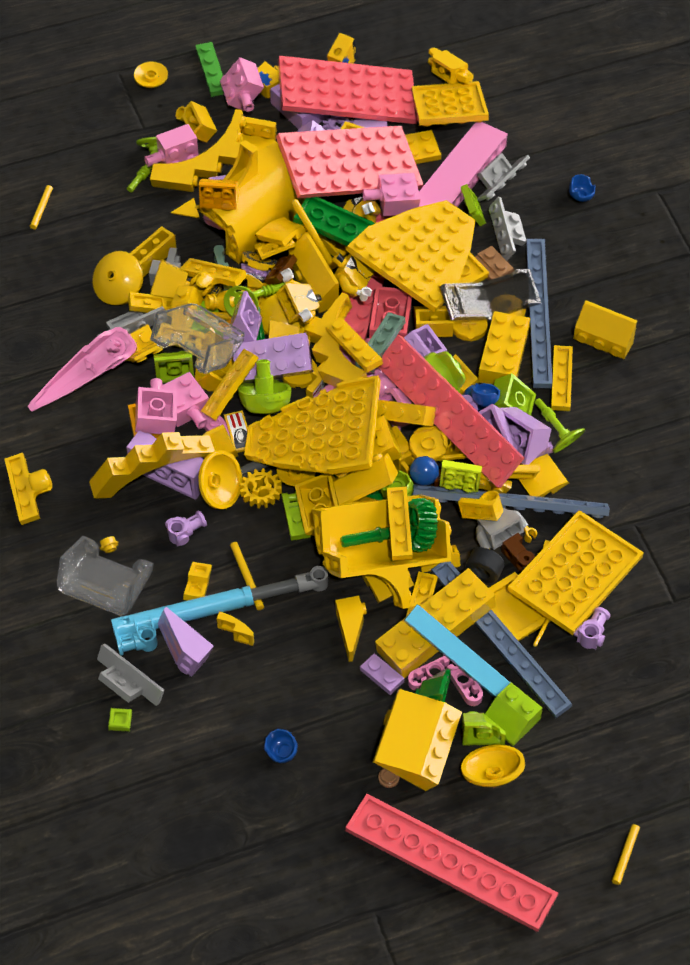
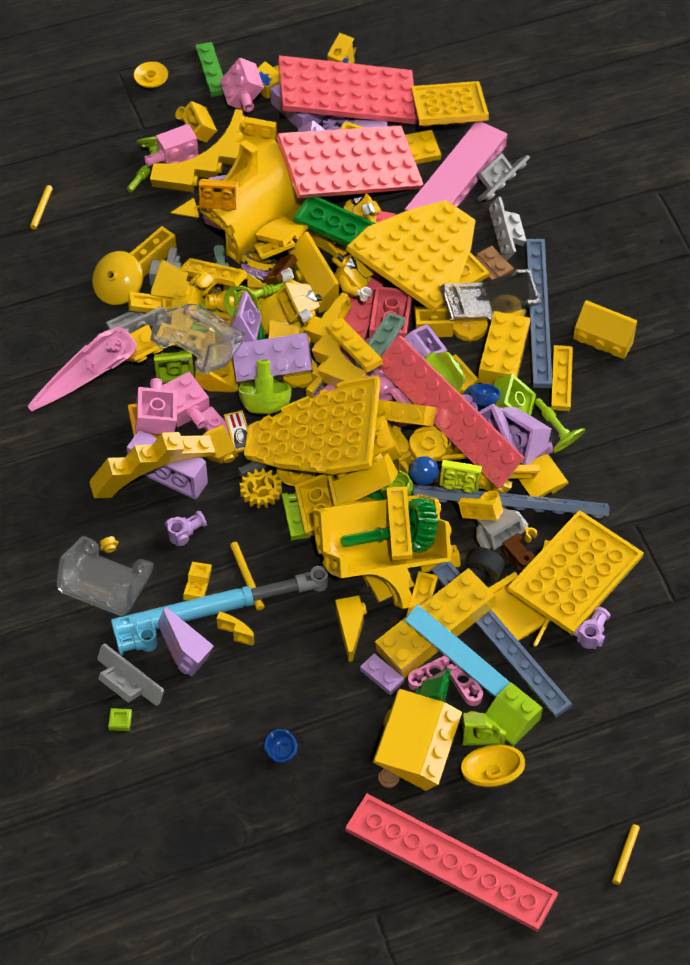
yellow plate [5,452,52,525] -> none
yellow dish [198,450,242,509] -> none
yellow plate [201,349,258,421] -> none
yellow bar [292,199,337,270] -> none
bright pink brick [362,173,421,216] -> none
yellow hinge [428,48,473,84] -> none
lime plate [461,184,486,226] -> none
blue hair [569,174,595,202] -> none

